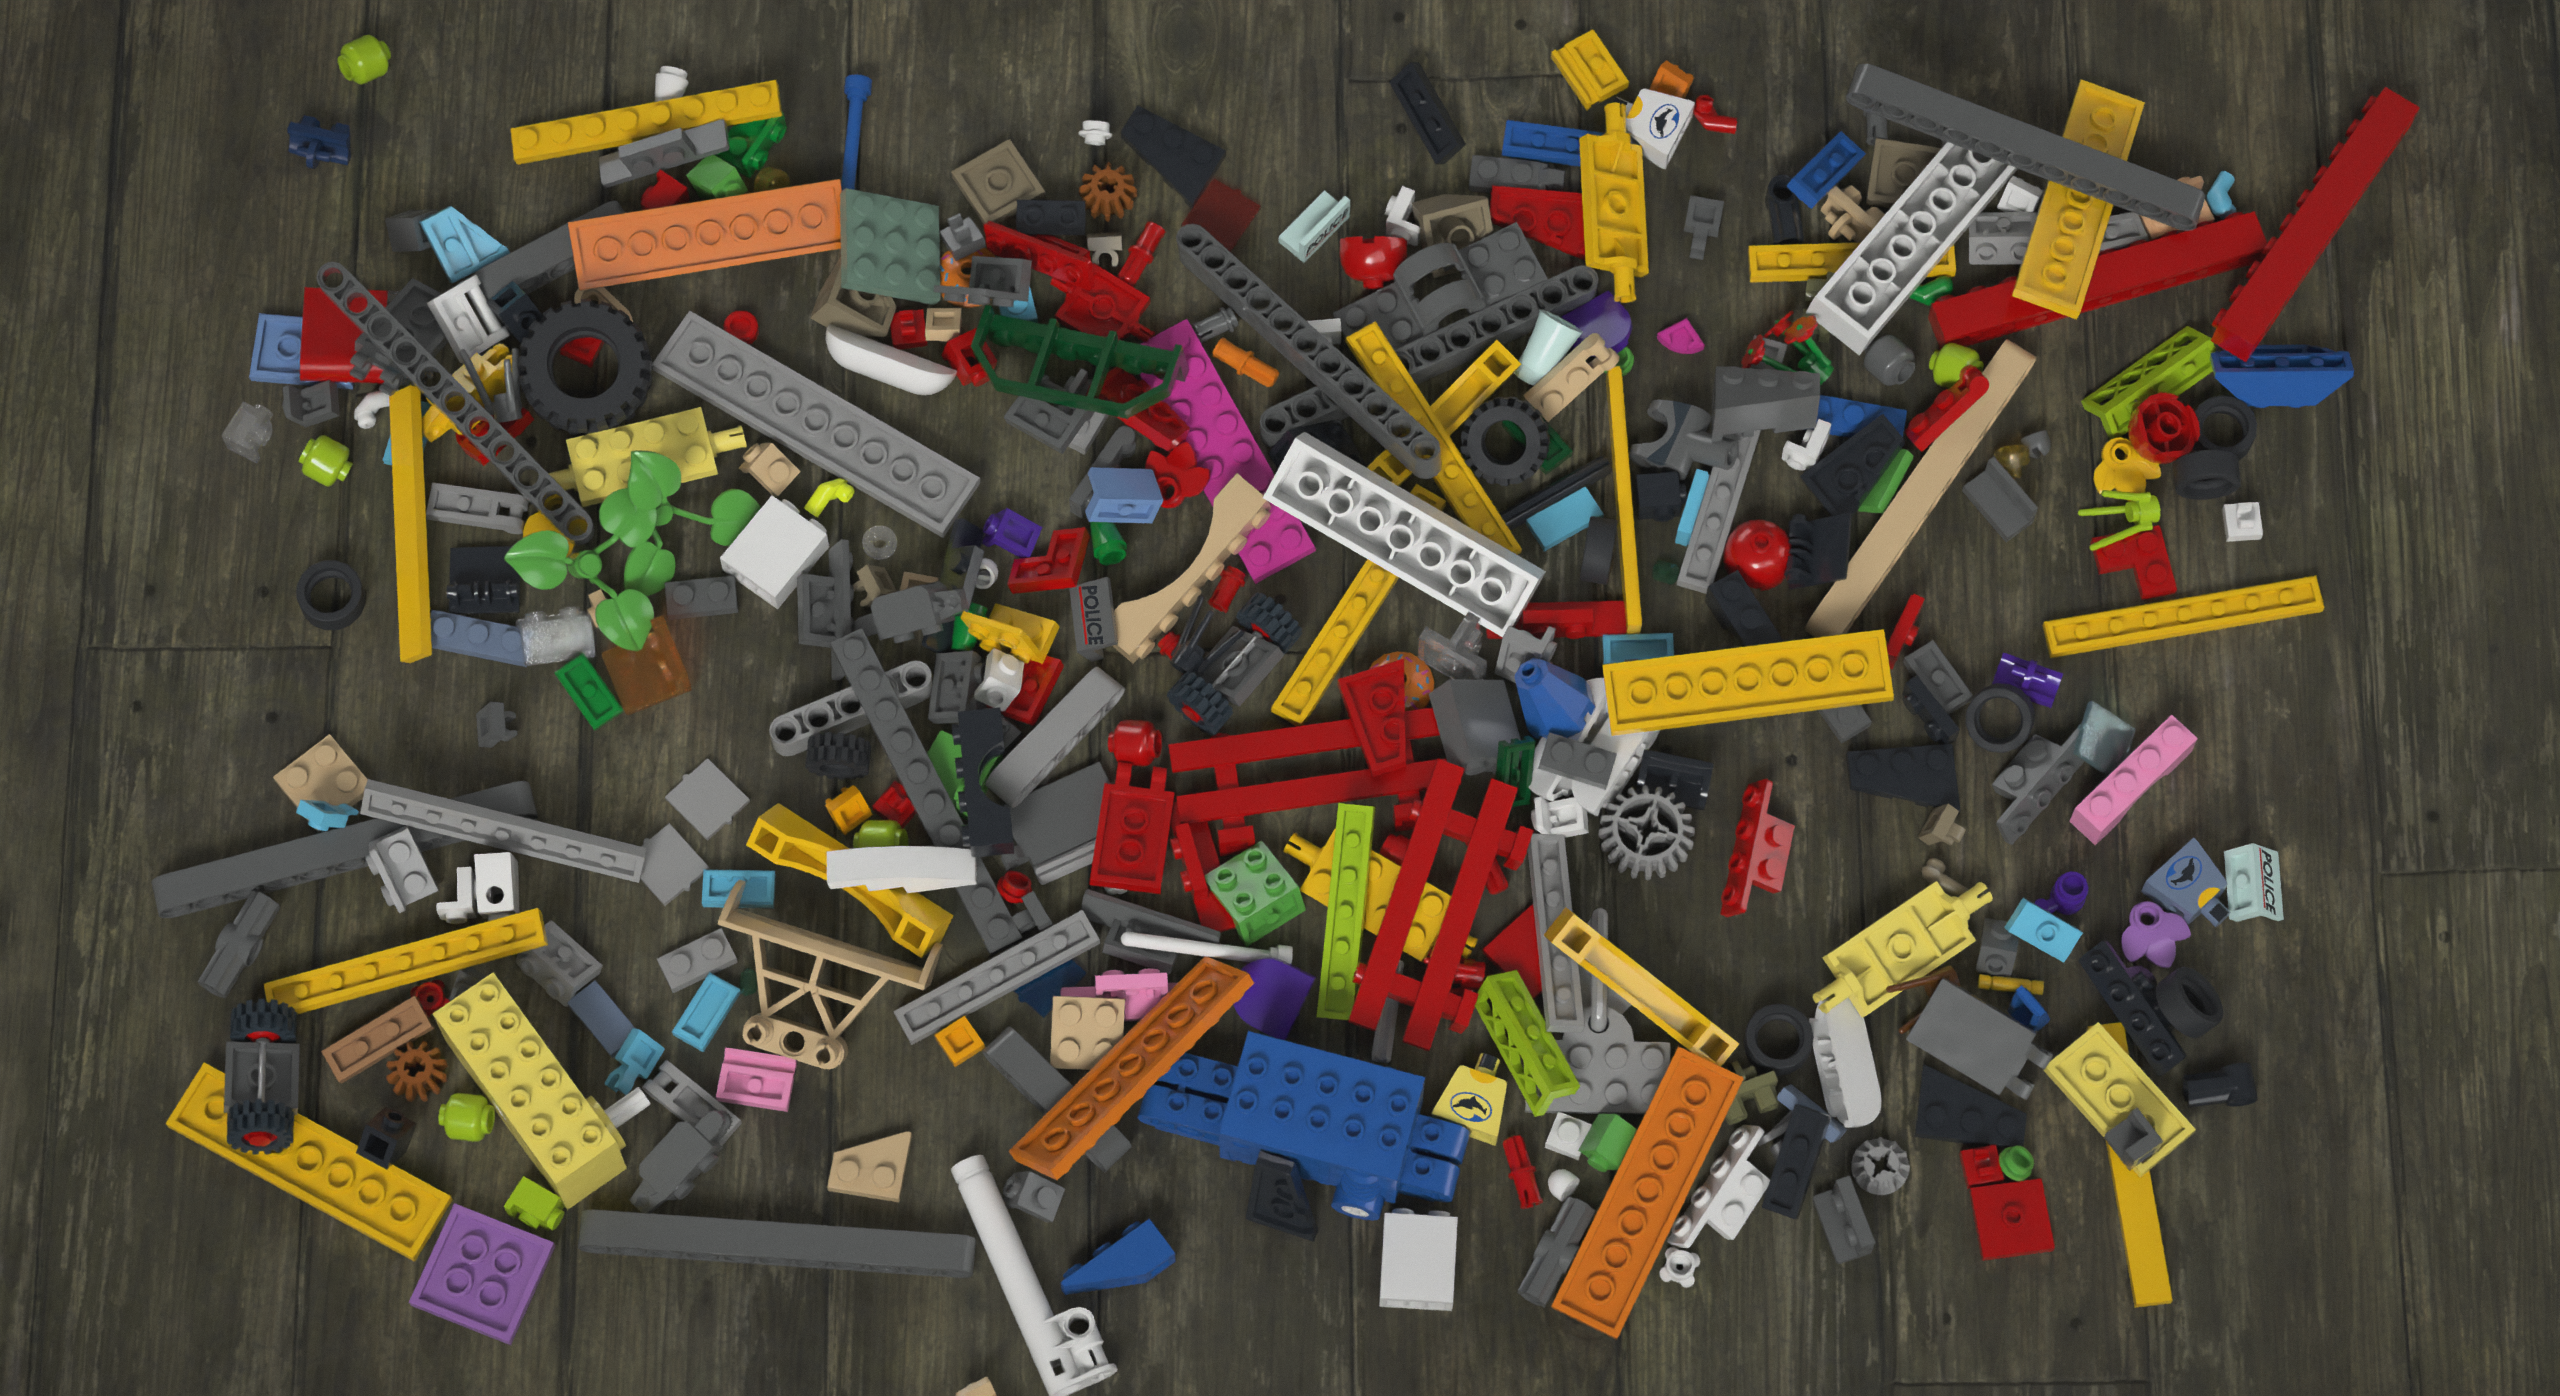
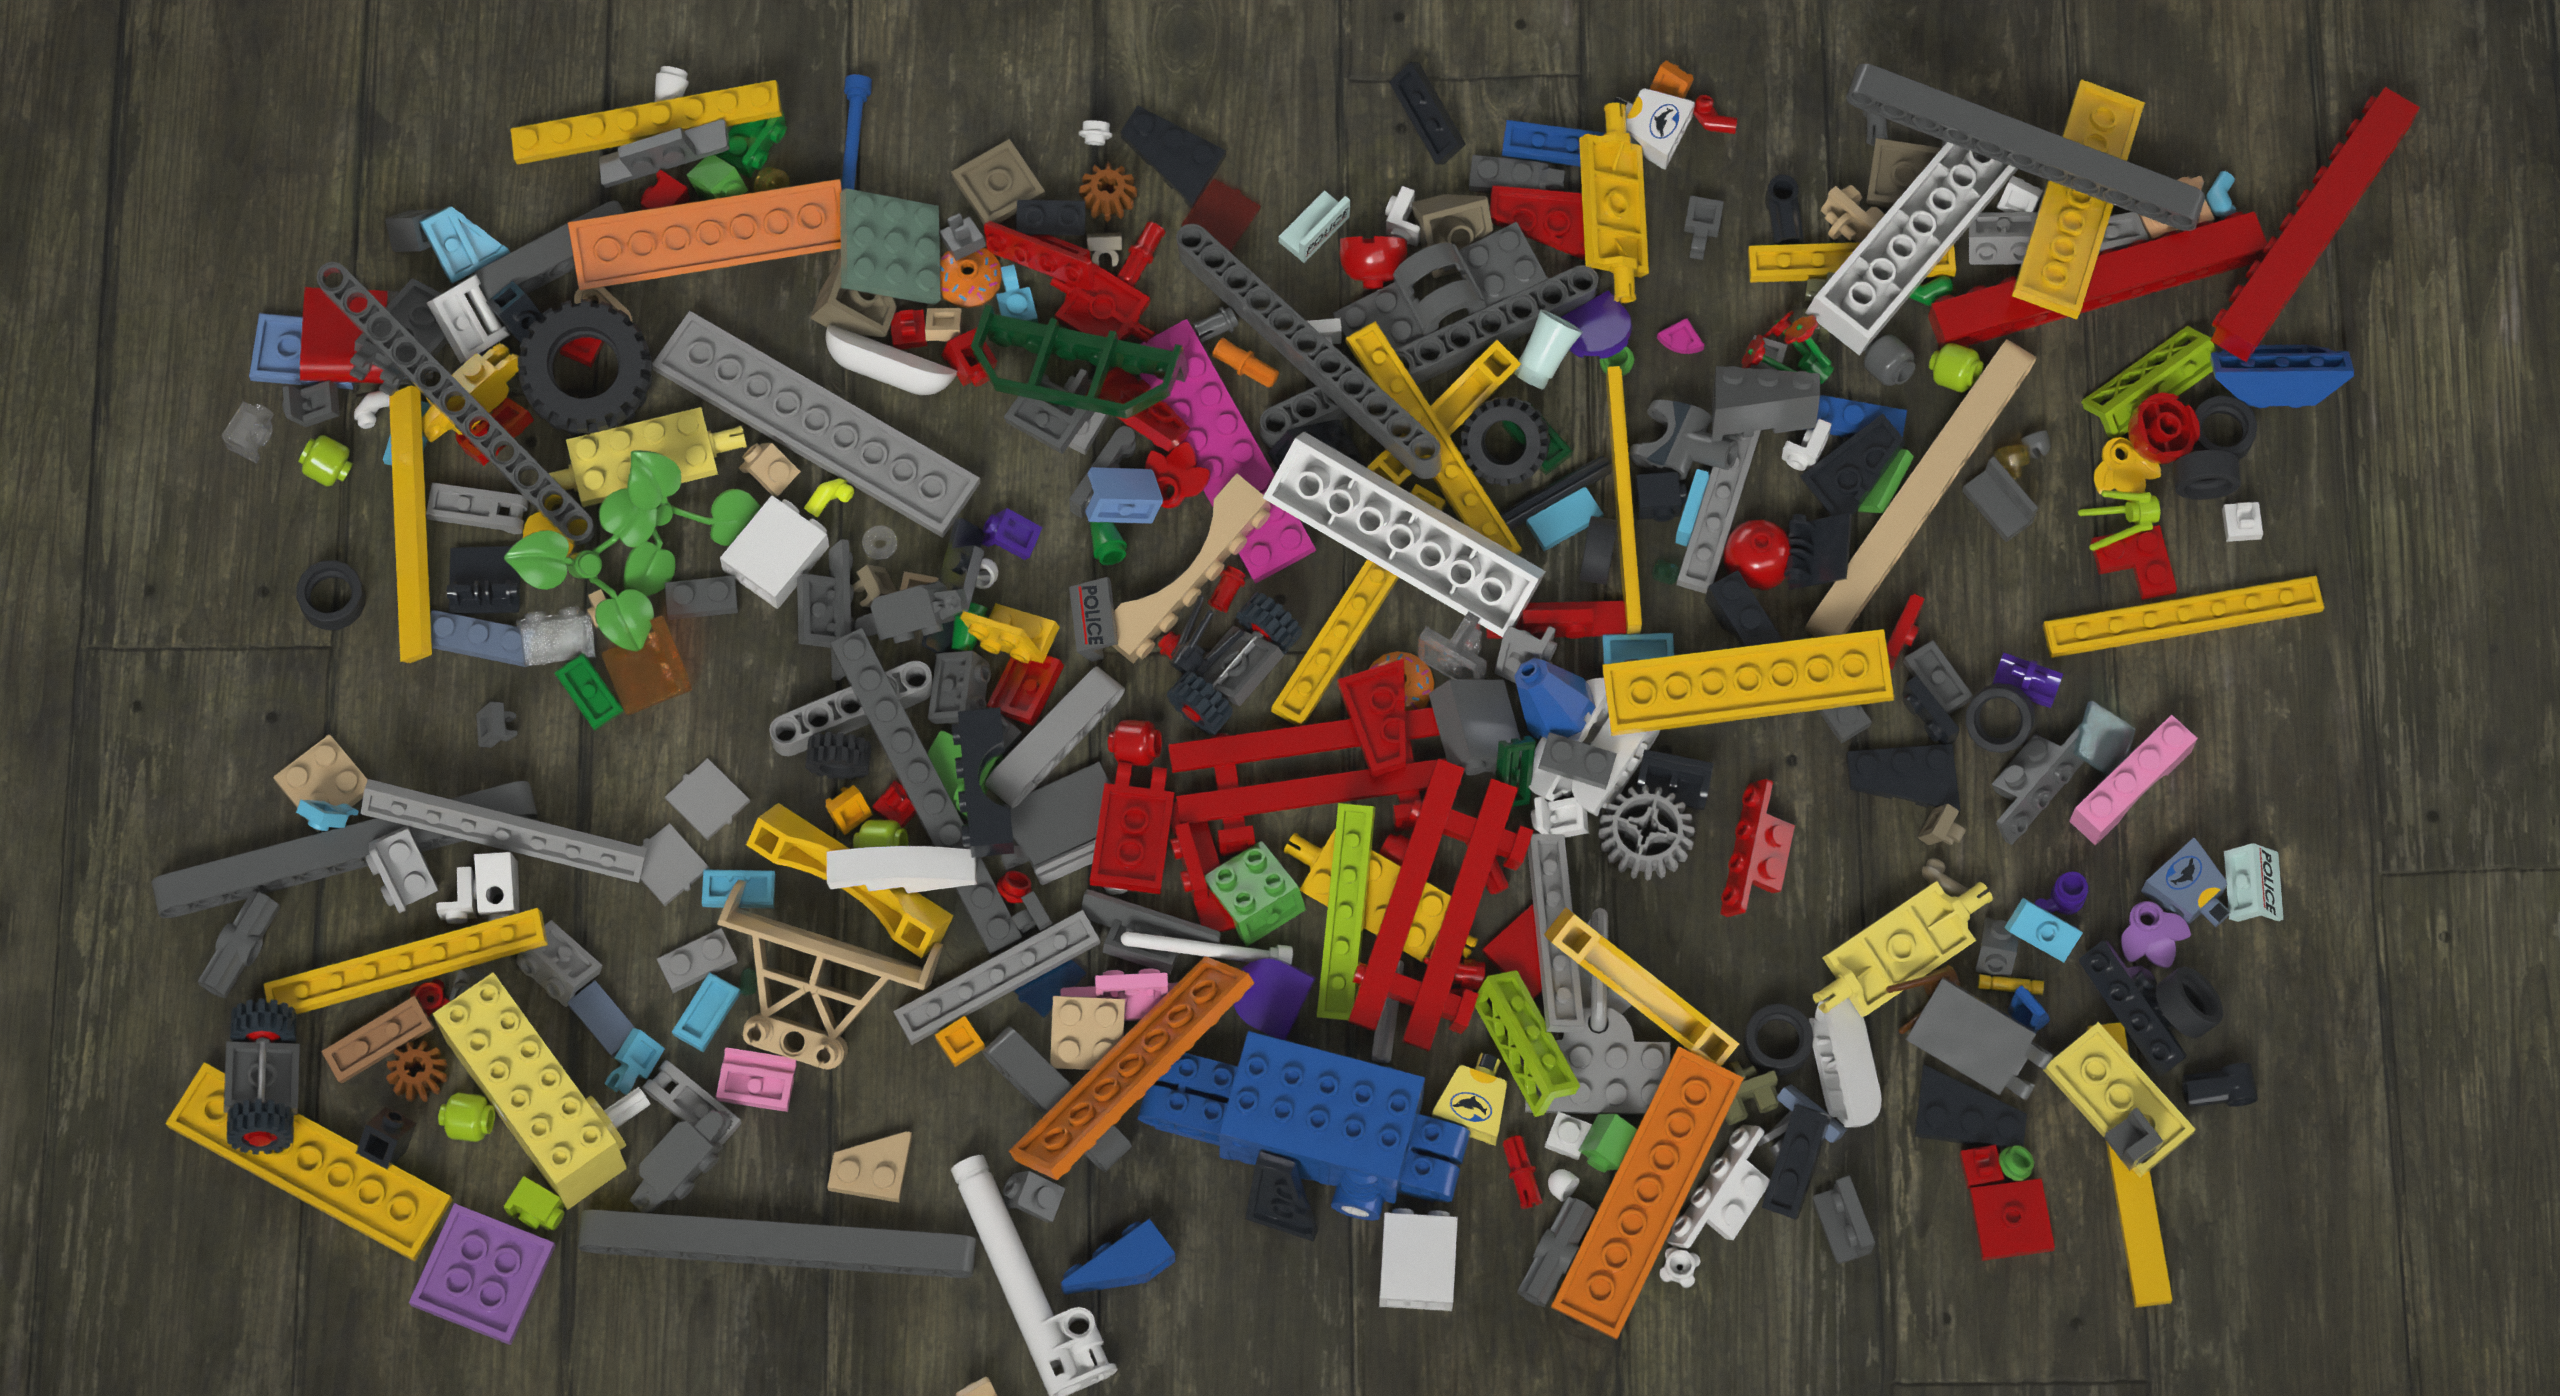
dark blue hips [287,115,351,169] -> none
lime head [338,35,391,84] -> none
dark grey plant [460,348,523,423] -> none
red tile [724,310,759,345] -> none
dark grey bracket [933,256,1032,307] -> none
white bracket [974,648,1024,711] -> none
red plate [1007,527,1090,594] -> none
tan plate [1523,333,1619,422] -> none
yellow plate [1551,29,1629,110] -> none
blue plate [1786,131,1866,209] -> none
light grey gear [1851,1137,1910,1195] -> none
red plate [1904,365,1989,452] -> none

